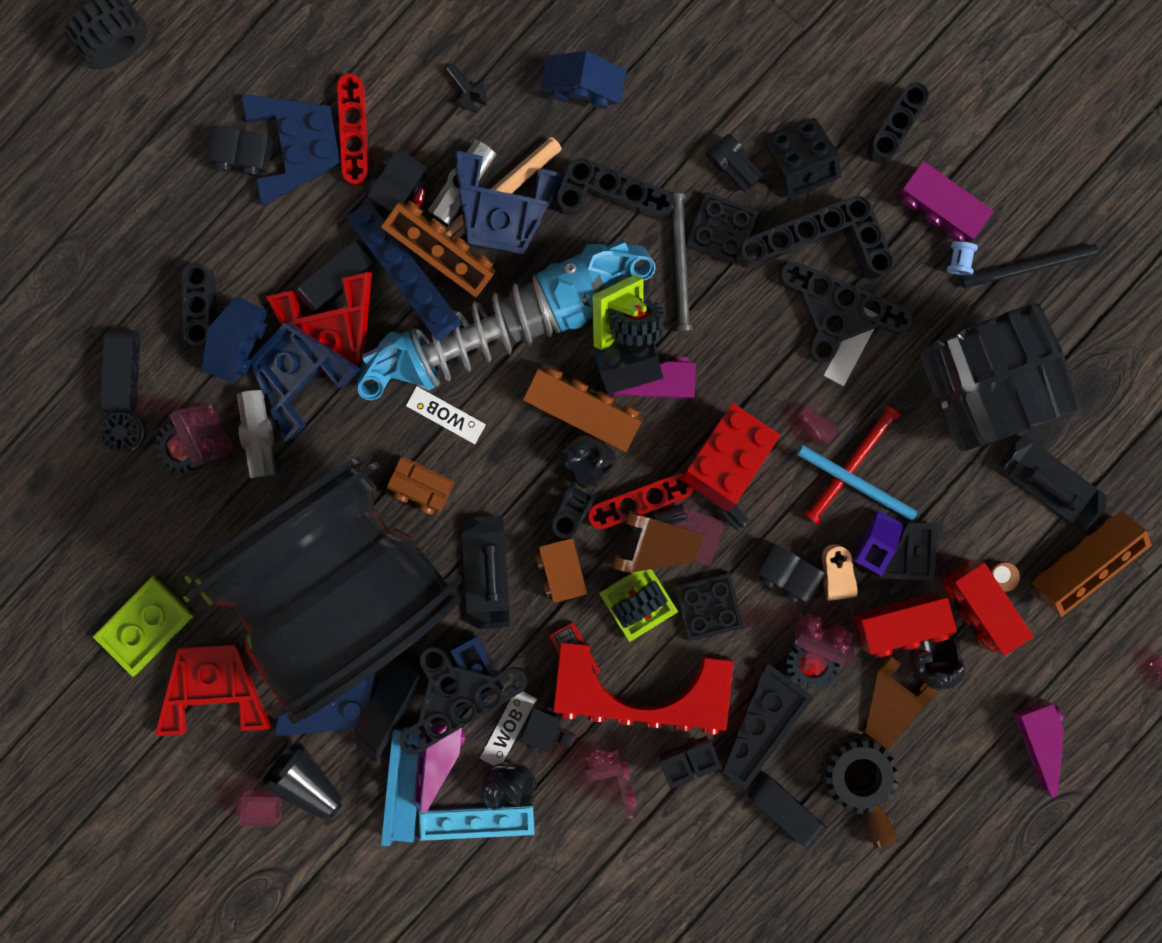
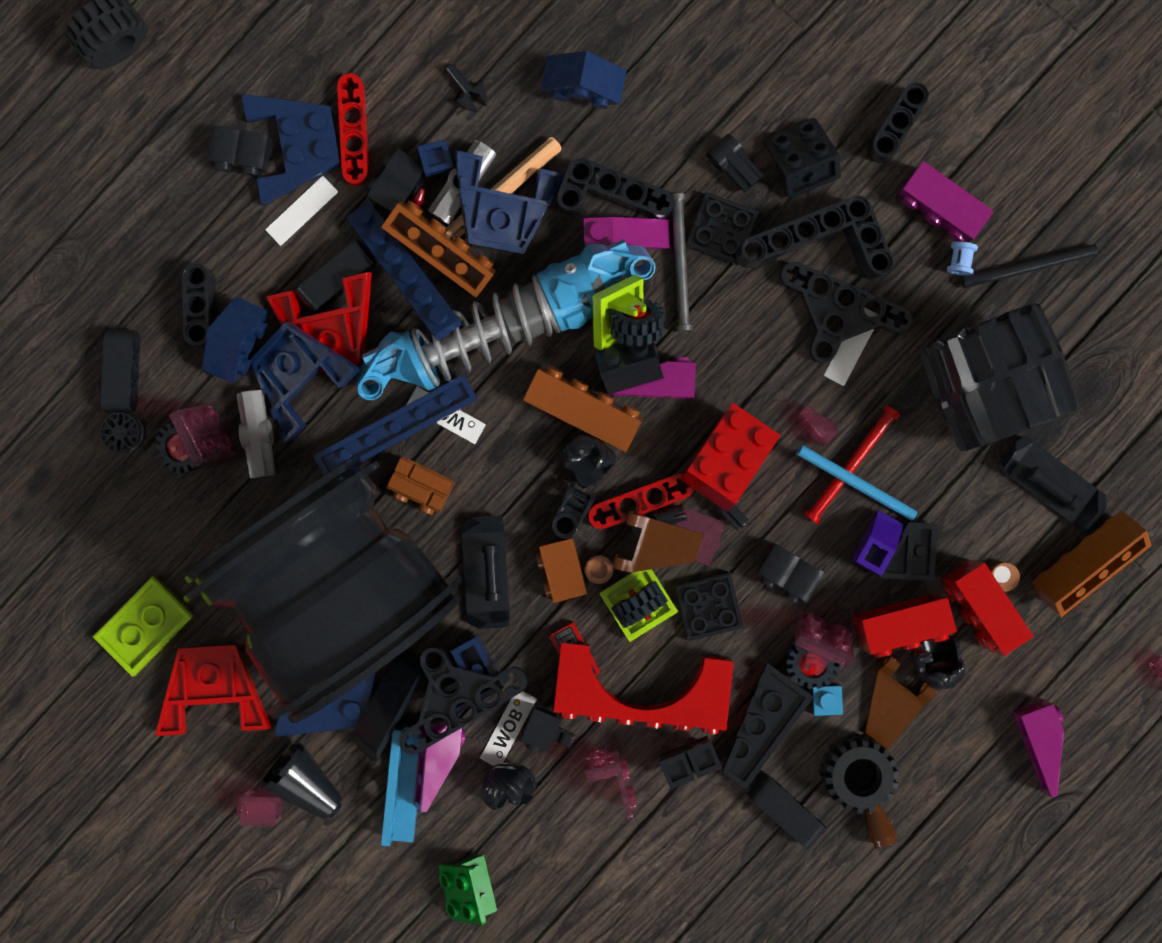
medium azure tile [419,804,535,841] -> none
light nougat piece [822,544,857,601] -> none
none -> white sticker [265,176,338,246]
none -> dark blue plate [314,374,478,476]
none -> dark blue panel [417,139,453,177]
none -> green bracket [438,854,497,926]
none -> magenta slope [584,217,670,250]
none -> nougat tile [585,555,613,584]
none -> dark azure plate [812,684,843,716]

